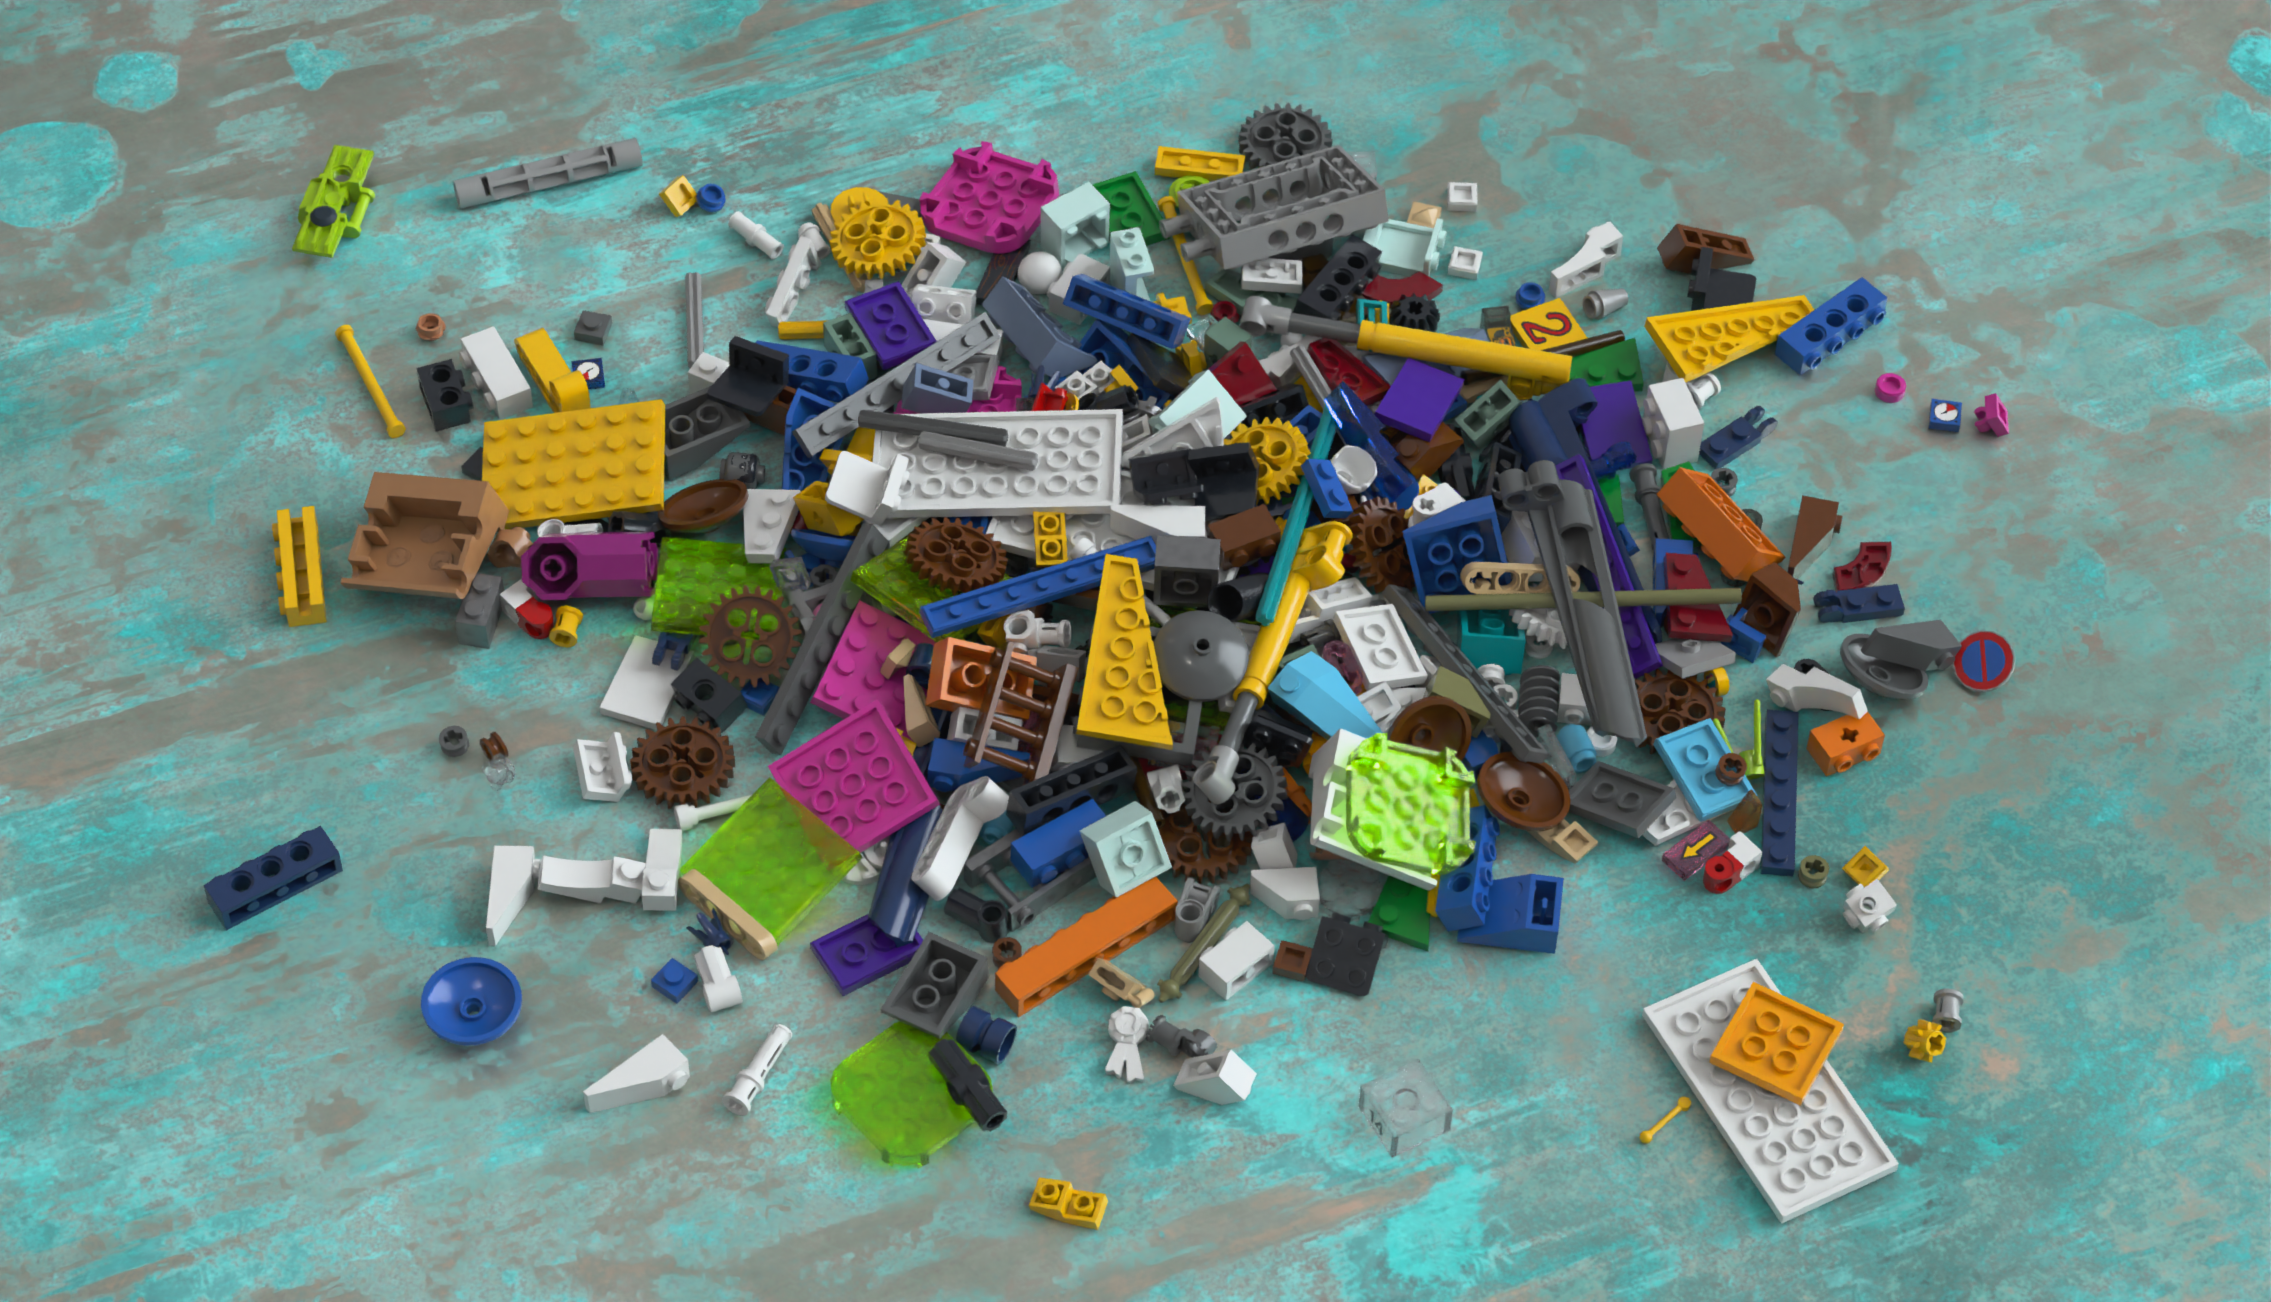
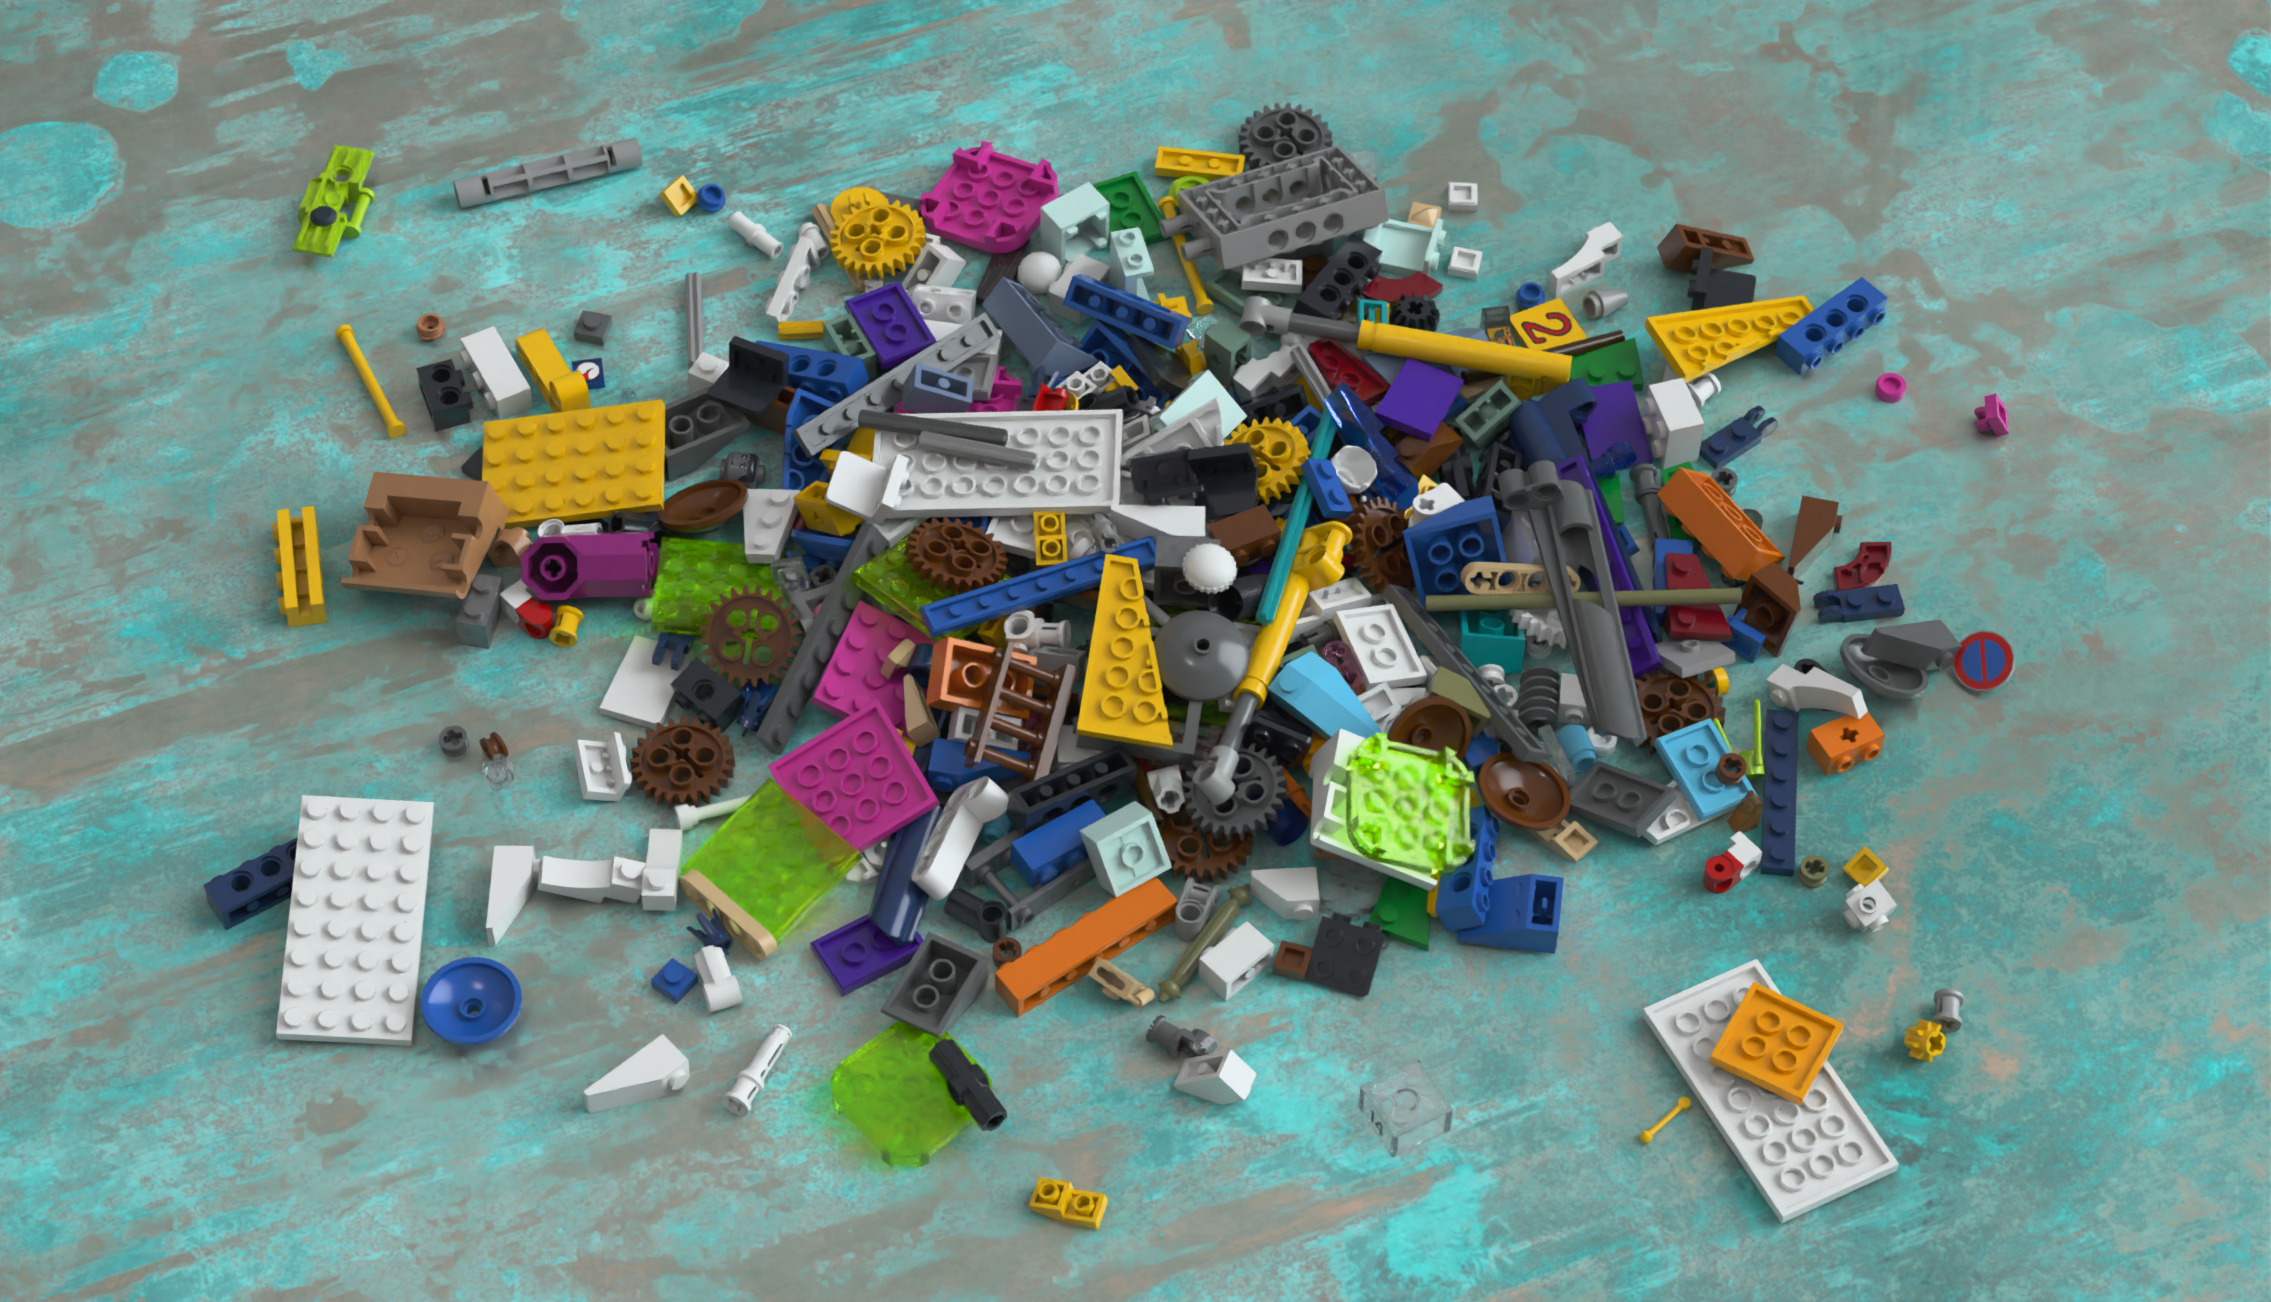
dark blue wheel [955,1006,1017,1065] -> none
white piece [1105,1006,1149,1084] -> none
dark red wing [1175,341,1277,406] -> none
dark red plate [1210,301,1239,324] -> none
white brick [1251,822,1298,870] -> none
clear pink tile [1662,820,1730,881] -> none
tile [1929,399,1962,432] -> none
none -> white plate [276,795,434,1046]
none -> dark blue piece [736,687,774,737]
none -> light grey pin [1089,512,1120,553]
none -> white hat [1182,543,1237,594]

